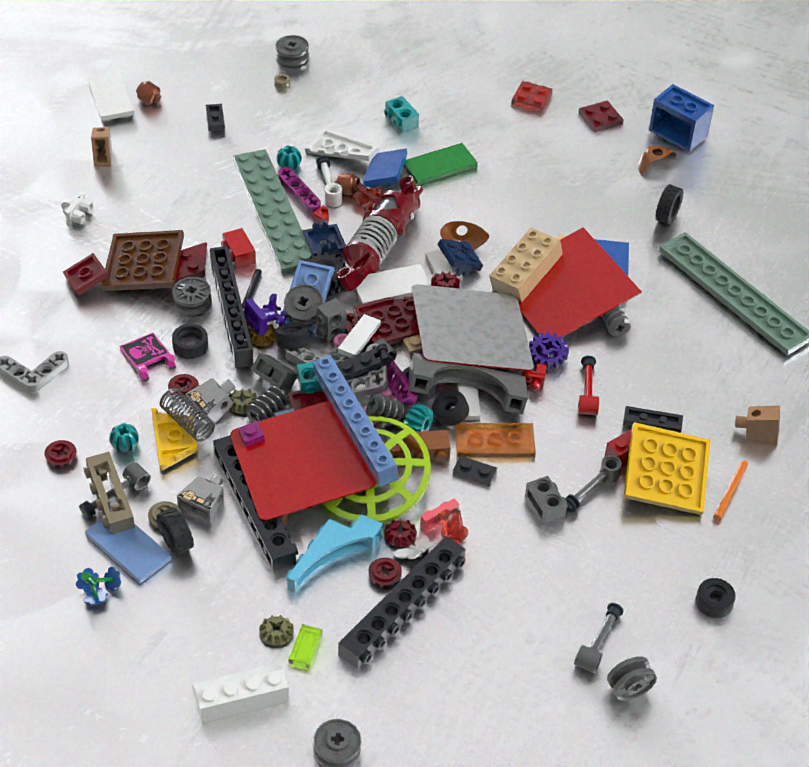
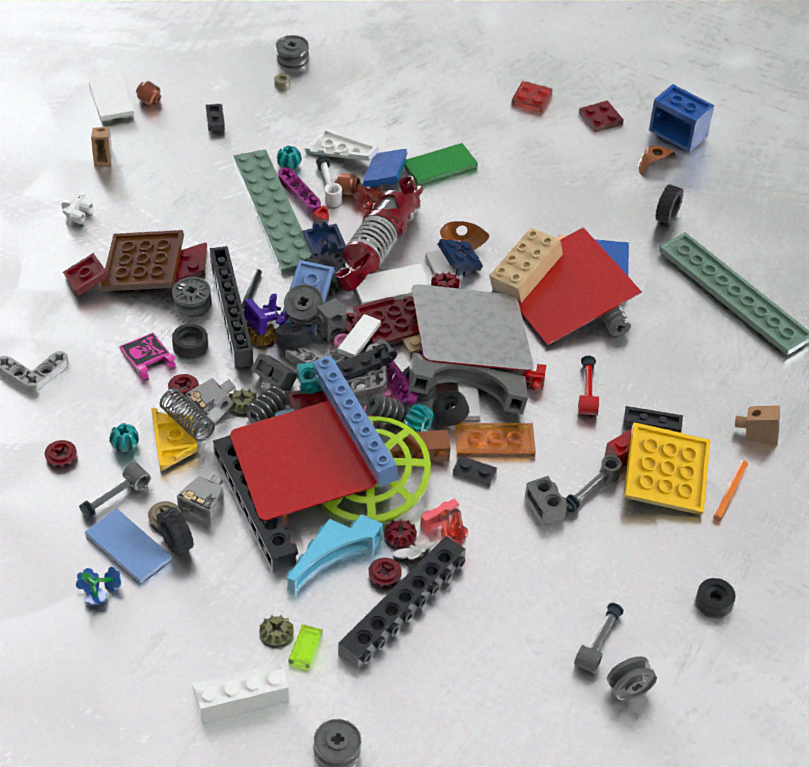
dark tan brick [83,451,135,535] -> none
red brick [221,228,256,269] -> none
magenta plate [238,421,265,447] -> none
teal brick [384,96,419,133] -> none
dark purple gear [529,332,569,370] -> none

